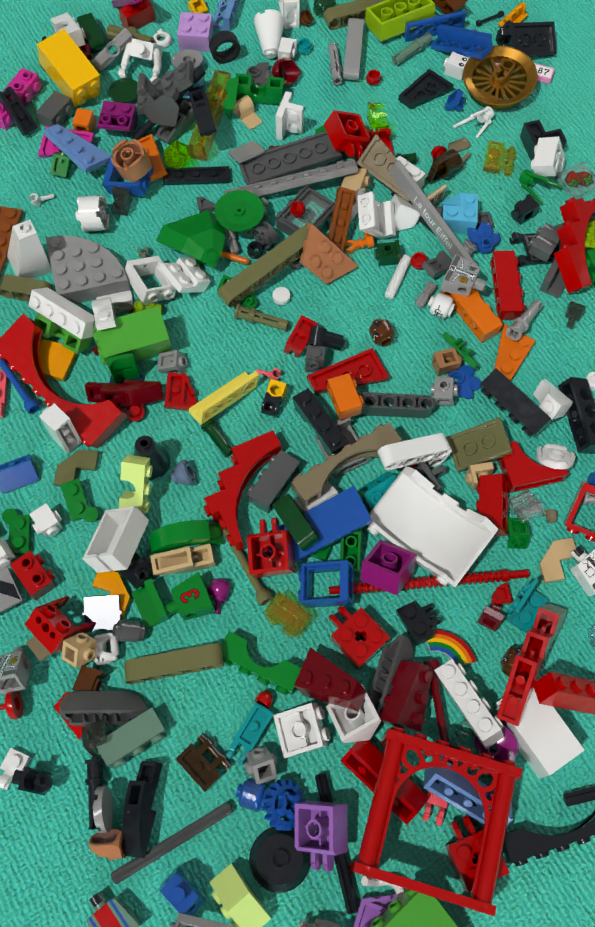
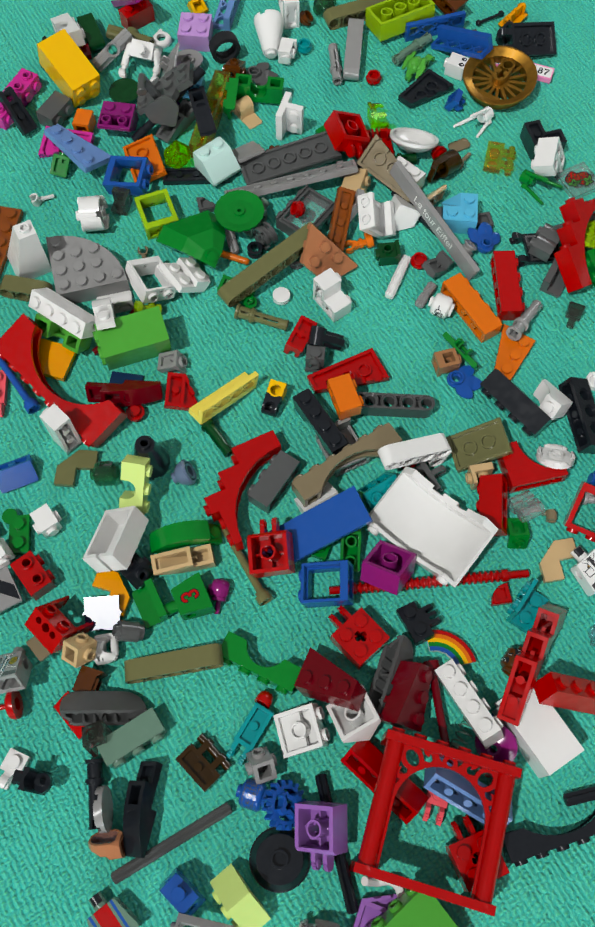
green hinge [60,478,99,522] -> none
green piece [107,353,140,384] -> none
nougat brick [111,139,152,183] -> none
coral hand [256,369,281,381] -> none
clear yellow brick [265,591,312,639] -> none
dark red hair [272,58,301,86] -> none
dark green beam [272,493,320,551] -> none
reddish brown head [369,318,395,346] -> none
light grey brick [431,376,458,406] -> none
light grey torso [440,254,487,297] -> none
dark red tile [477,603,505,632] -> none
black brick [511,194,540,225] -> none
none -> clear green head [90,461,120,486]
none -> lime window [134,188,179,240]
none -> light grey piece [159,43,180,78]
none -> light aqua slope [193,136,241,187]
none -> reddish brown brick [222,58,246,81]
none -> white brick [313,268,352,322]
none -> white dish [389,127,439,154]
none -> bright green piece [402,51,435,82]

